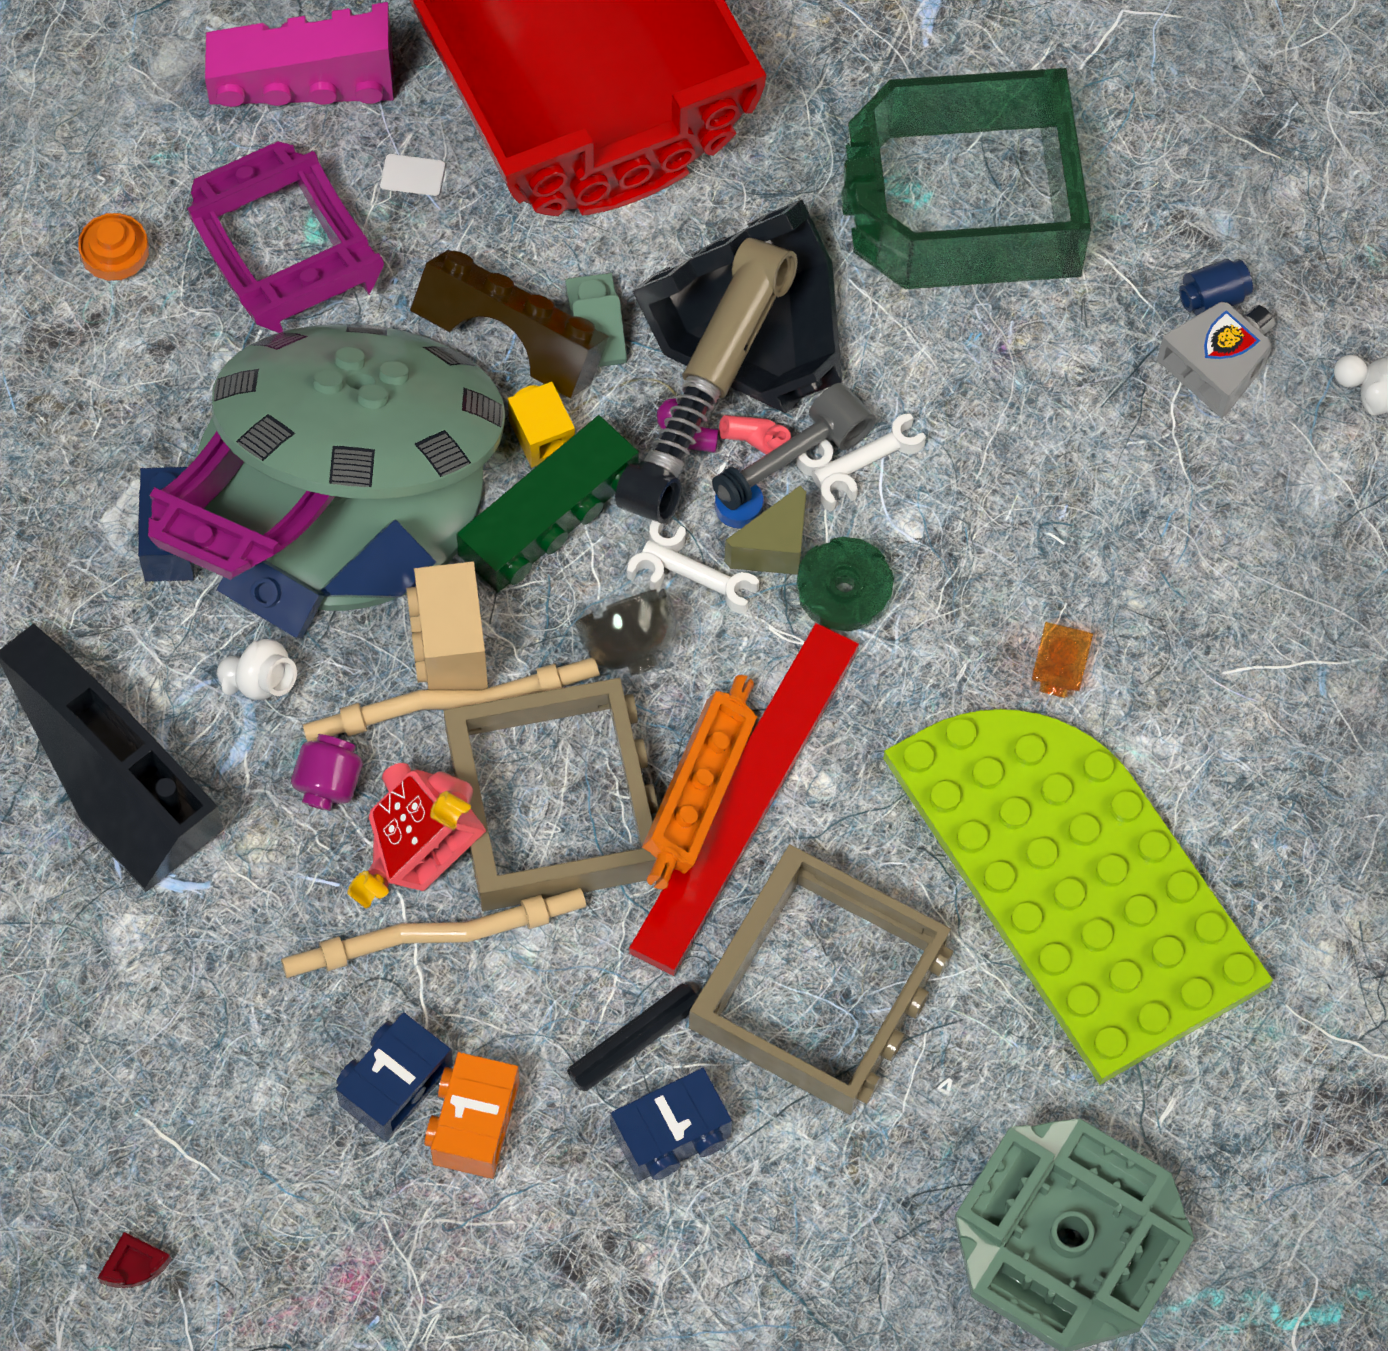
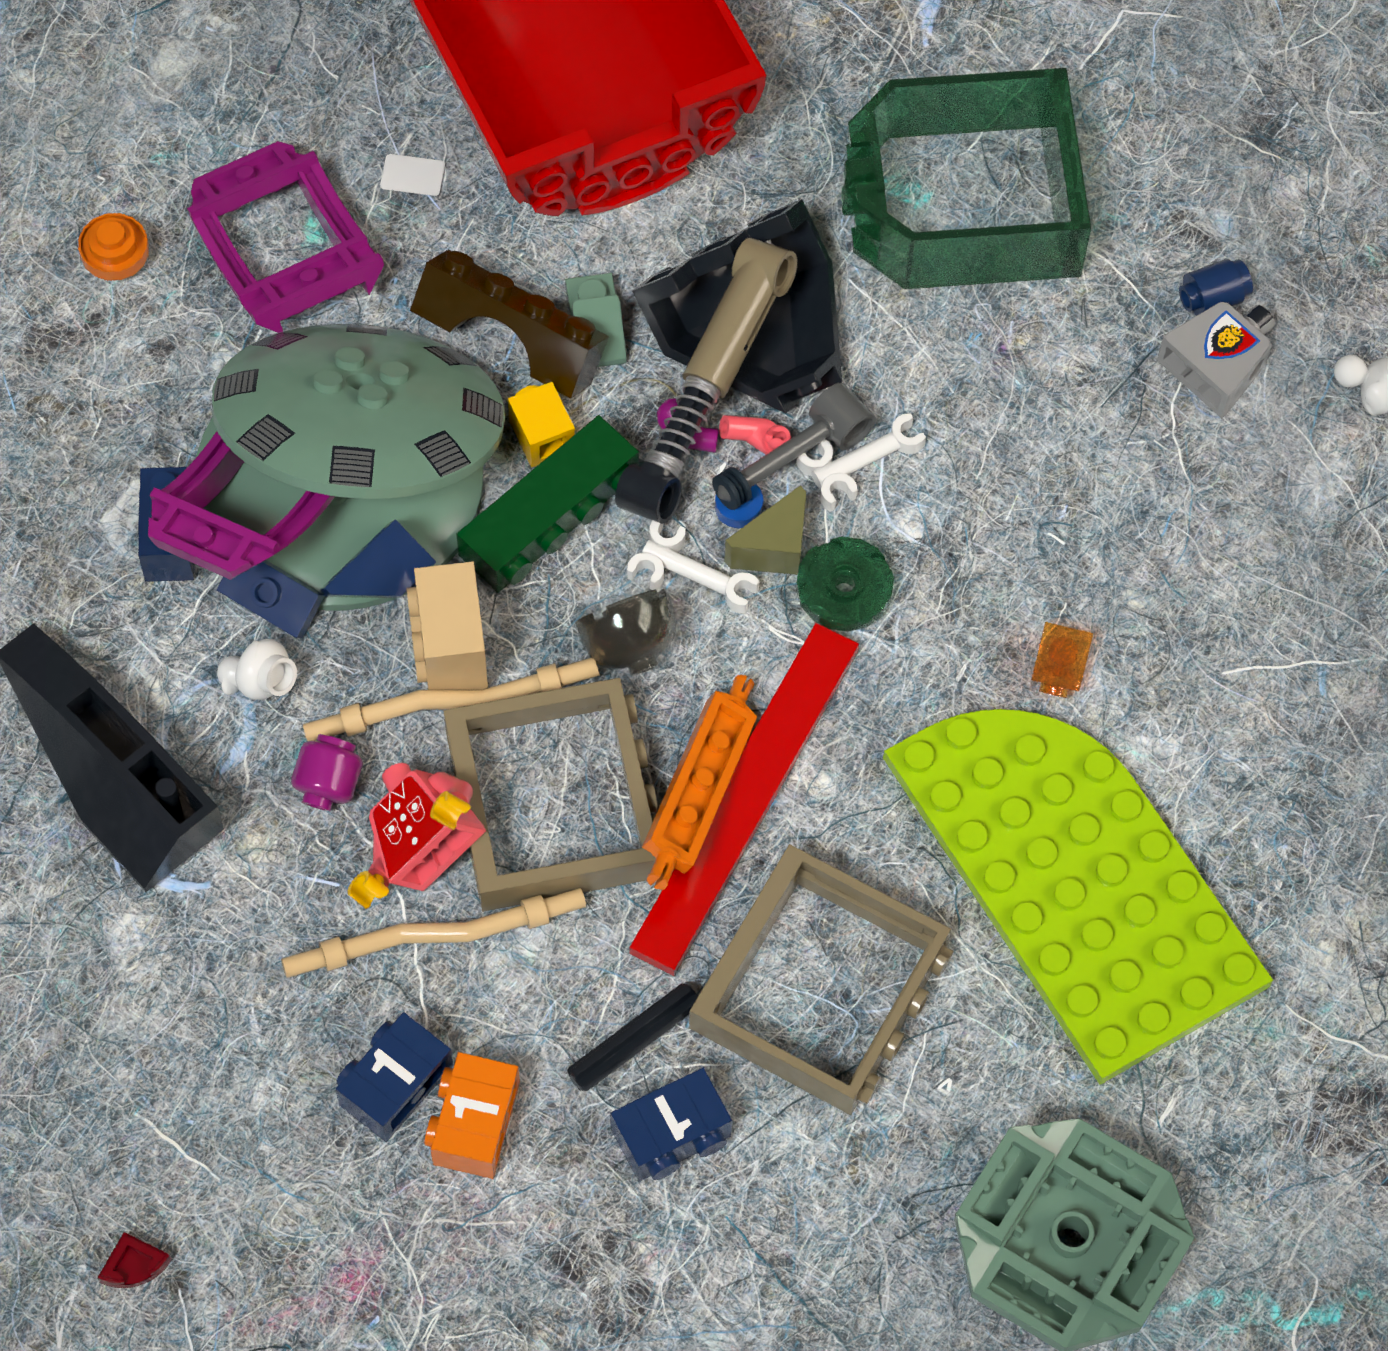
dark pink wedge [205,2,394,107] -> none

